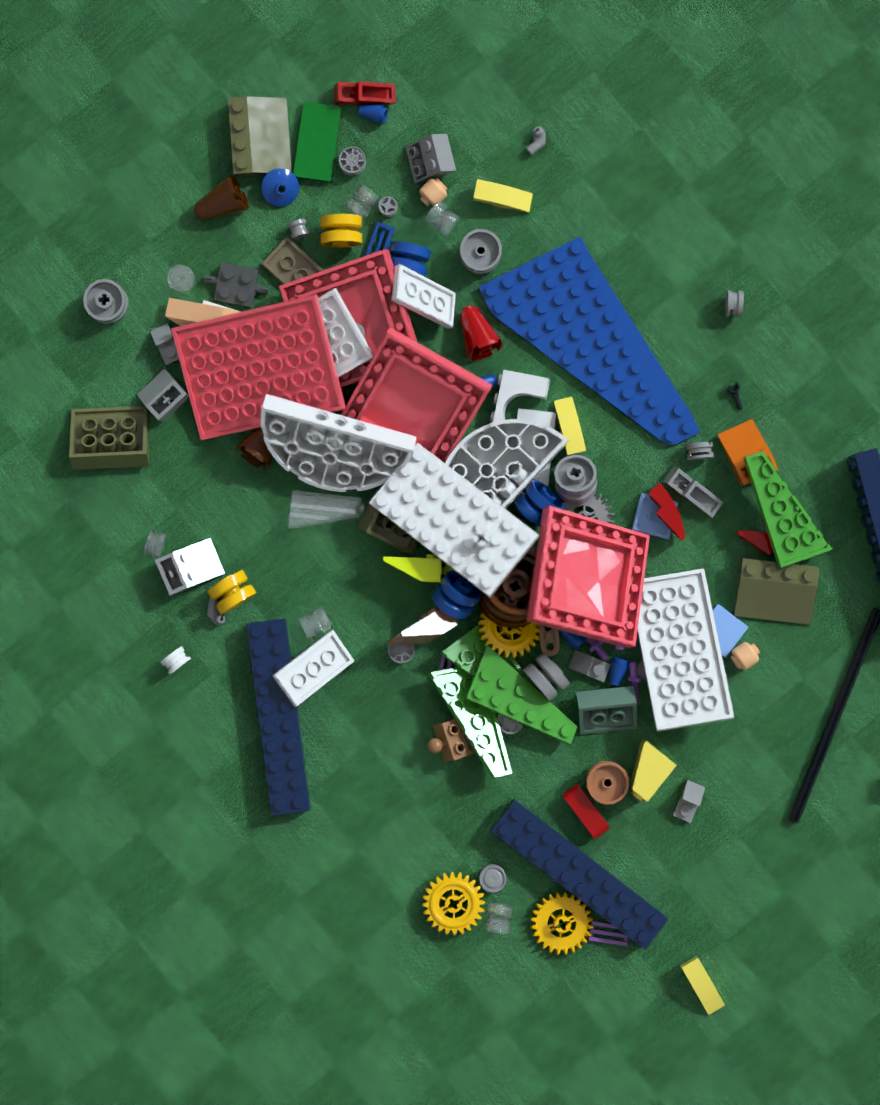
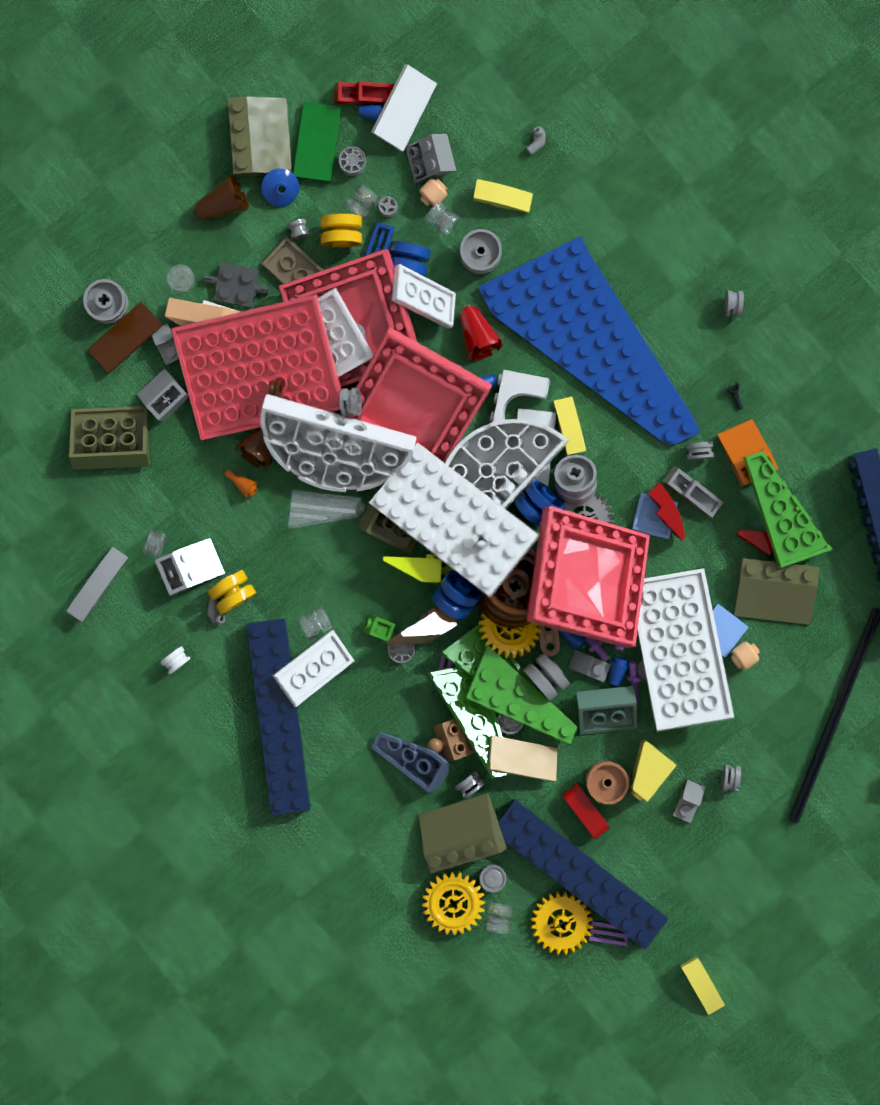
none -> light grey slope [66,547,128,623]
none -> reddish brown piece [87,302,163,374]
none -> orange cone [225,469,258,498]
none -> reddish brown bush [269,380,283,398]
none -> light grey wheel [340,388,361,416]
none -> bright green bracket [362,614,395,641]
none -> white tile [371,64,437,151]
none -> sand blue wedge [371,732,449,793]
none -> olive slope [419,793,507,873]
none -> light grey wheel [455,771,485,799]
none -> tan piece [489,735,558,782]
none -> light grey wheel [721,764,741,793]

